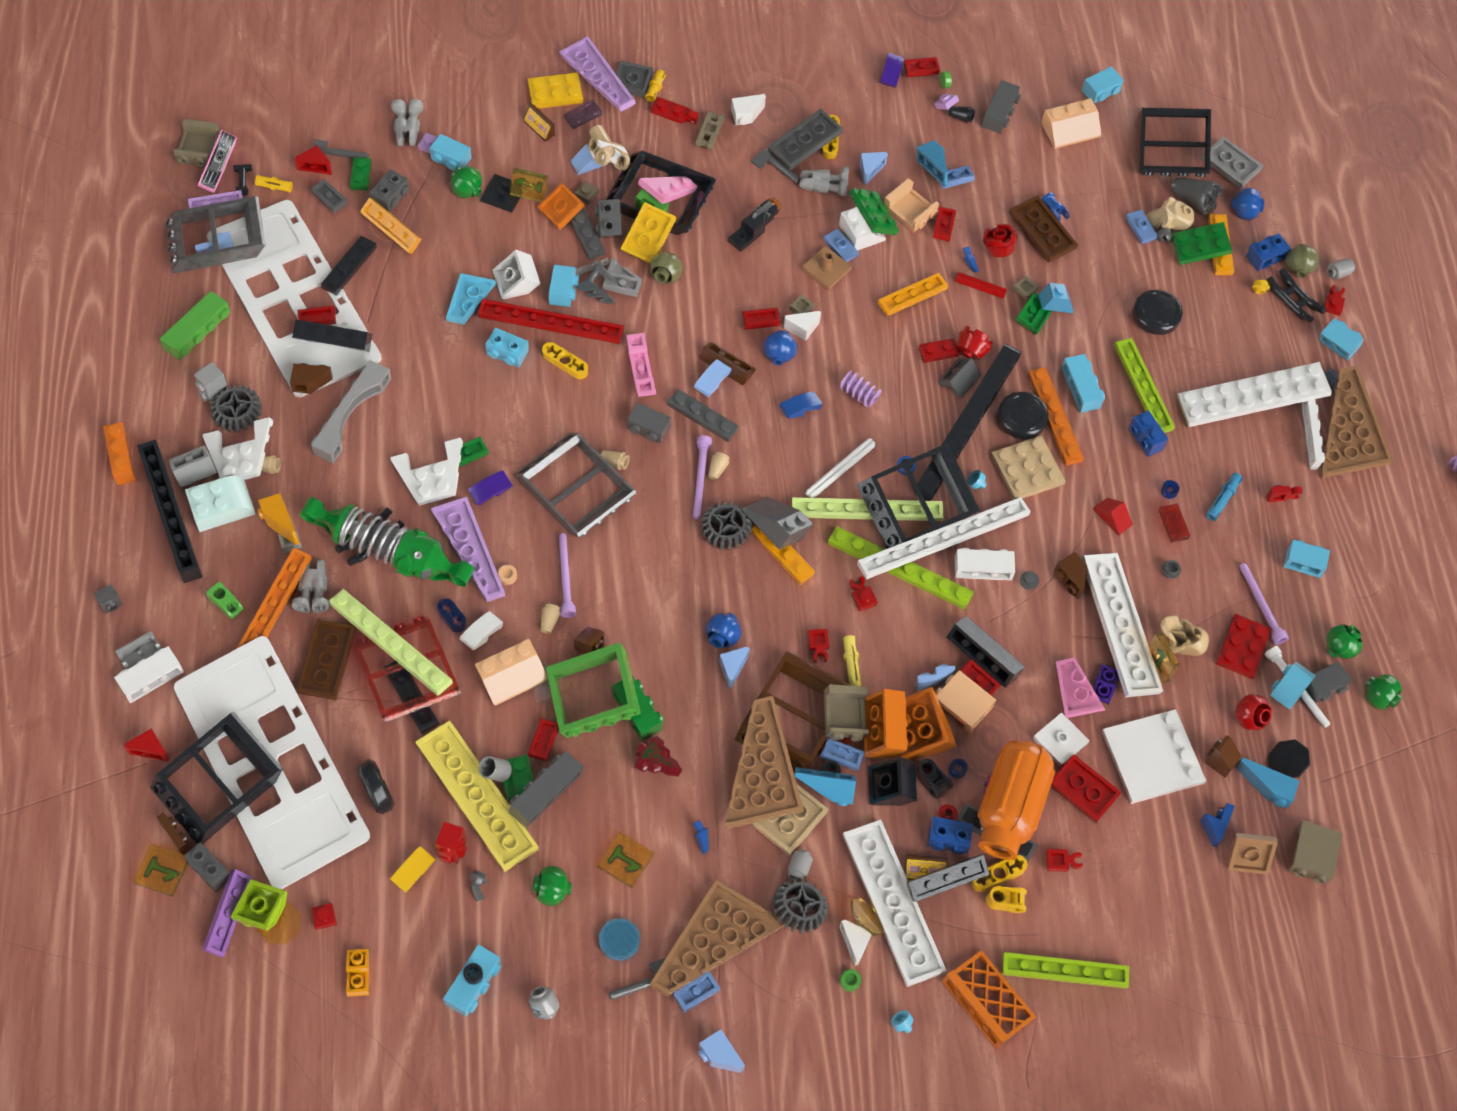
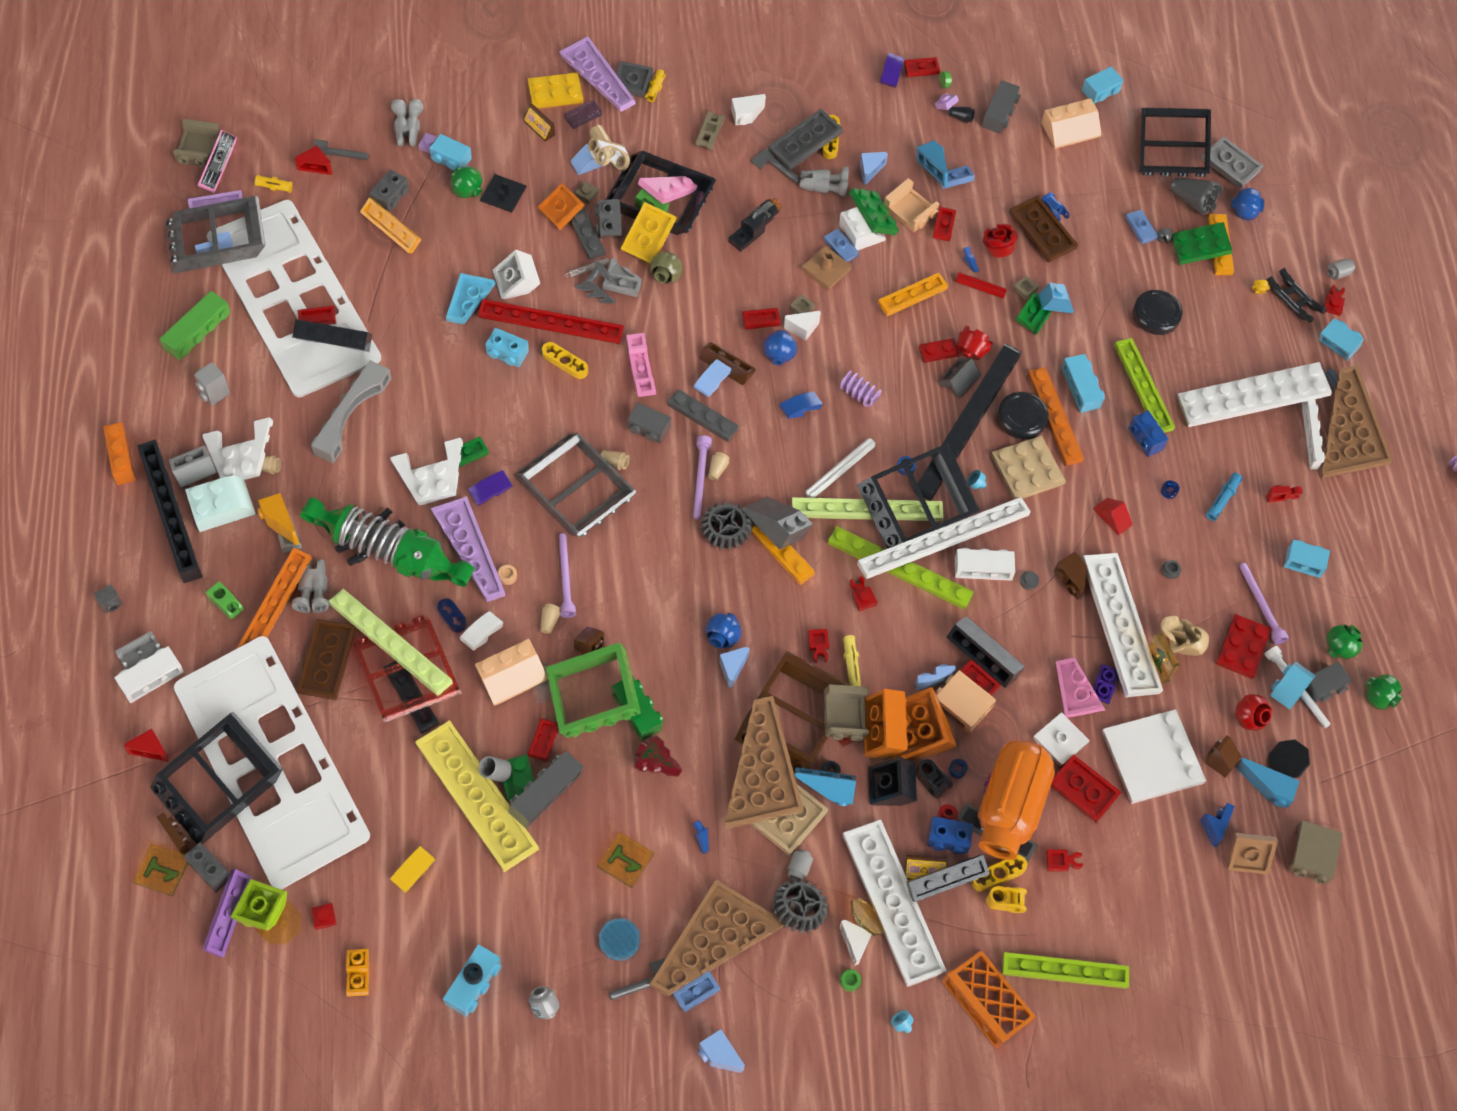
dark grey gear [210,384,262,433] -> none
black piece [233,164,252,196] -> none
reddish brown slope [290,363,333,394] -> none
dark grey plate [311,179,348,214] -> none
black plate [321,236,377,296] -> none
green plate [350,158,372,191] -> none
black piece [357,759,395,815] -> none
red brick [435,821,467,864] -> none
dark grey plate [468,870,488,901] -> none
clear yellow tile [510,168,548,202] -> none
green plant [532,866,572,906] -> none
medium azure brick [549,265,579,307] -> none
red hinge [651,97,699,125] -> none
medium blue plate [820,738,865,772] -> none
tan head [1146,197,1194,230] -> none
clear red plate [1158,503,1190,543] -> none
blue brick [1246,233,1291,271] -> none
olive plant [1285,244,1319,278] -> none

